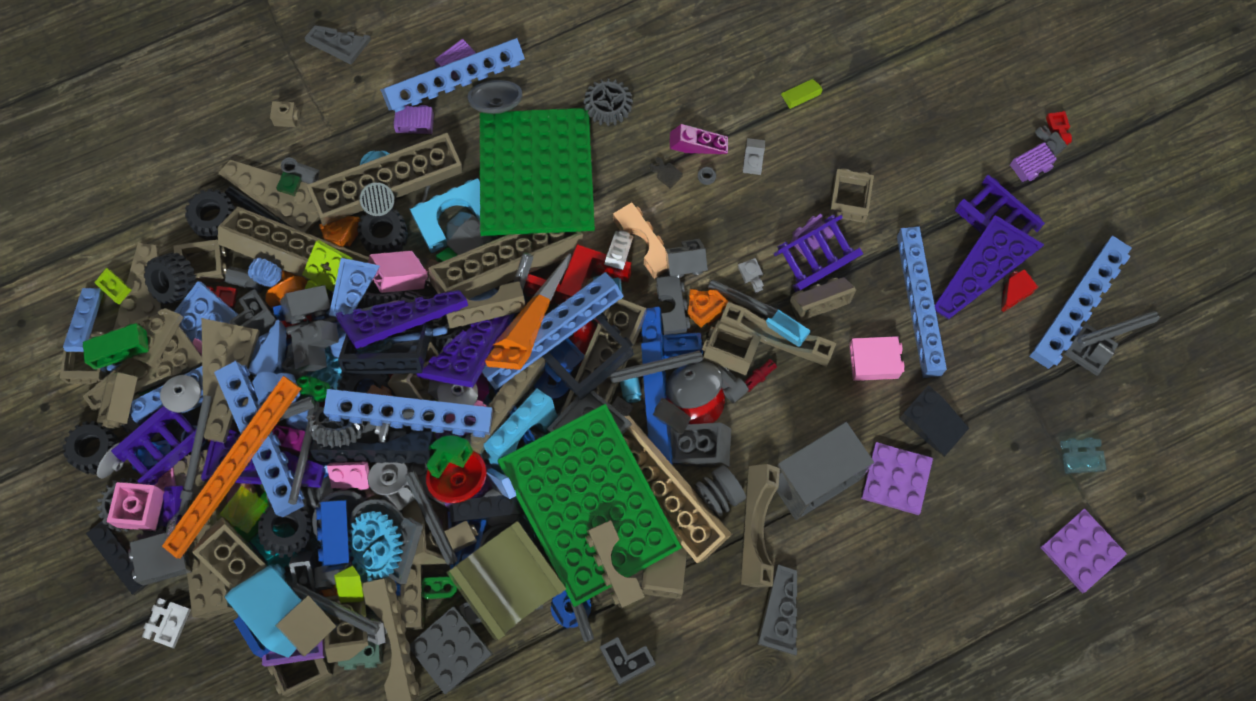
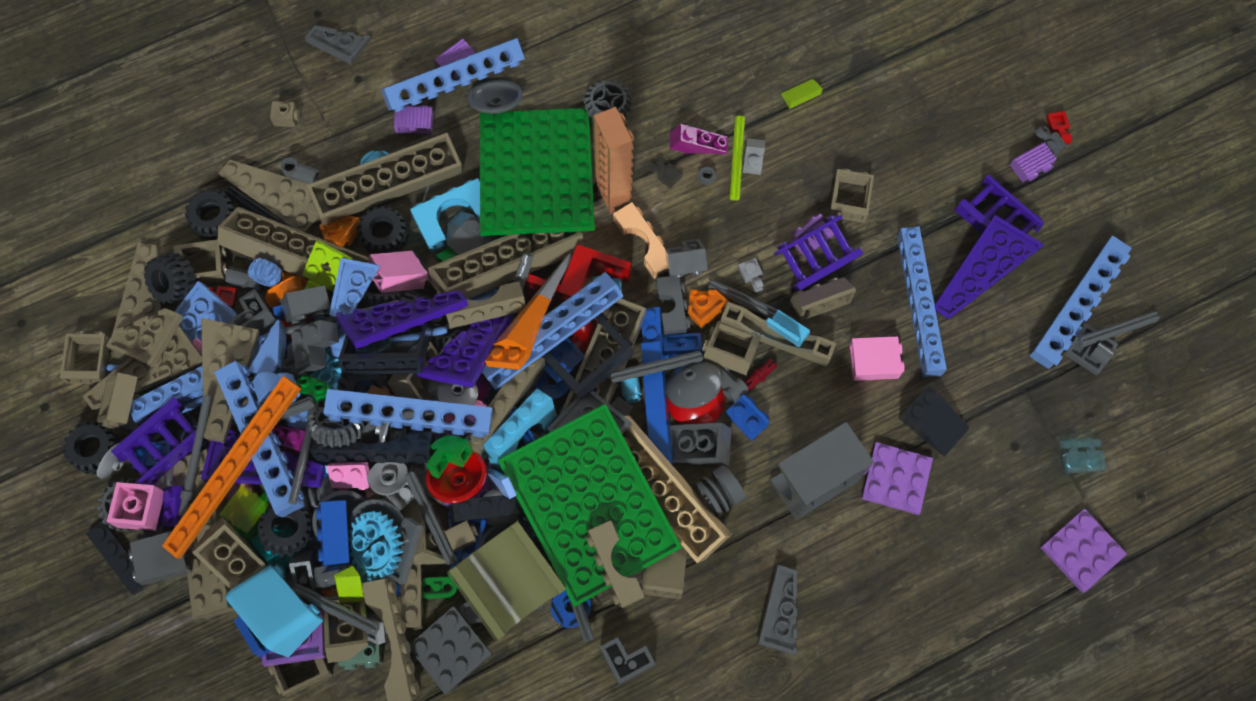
medium blue plate [63,288,103,352] -> none
green brick [83,323,149,370] -> none
lime plate [94,268,132,305] -> none
white plate [142,598,191,648] -> none
light grey dish [160,375,201,412] -> none
sand green sticker [165,510,180,540] -> none
dark tan tile [275,595,336,656] -> none
dark green plate [276,172,302,196] -> none
light grey sticker [360,182,394,216] -> none
white plate [605,231,633,270] -> none
clear smoke slope [653,398,691,435] -> none
dark tan arch [741,464,780,588] -> none
red slope [1001,269,1038,313] -> none
none -> light grey plate [155,468,175,491]
none -> nougat brick [594,107,634,214]
none -> blue bracket [725,394,770,441]
none -> lime axle [730,116,745,201]

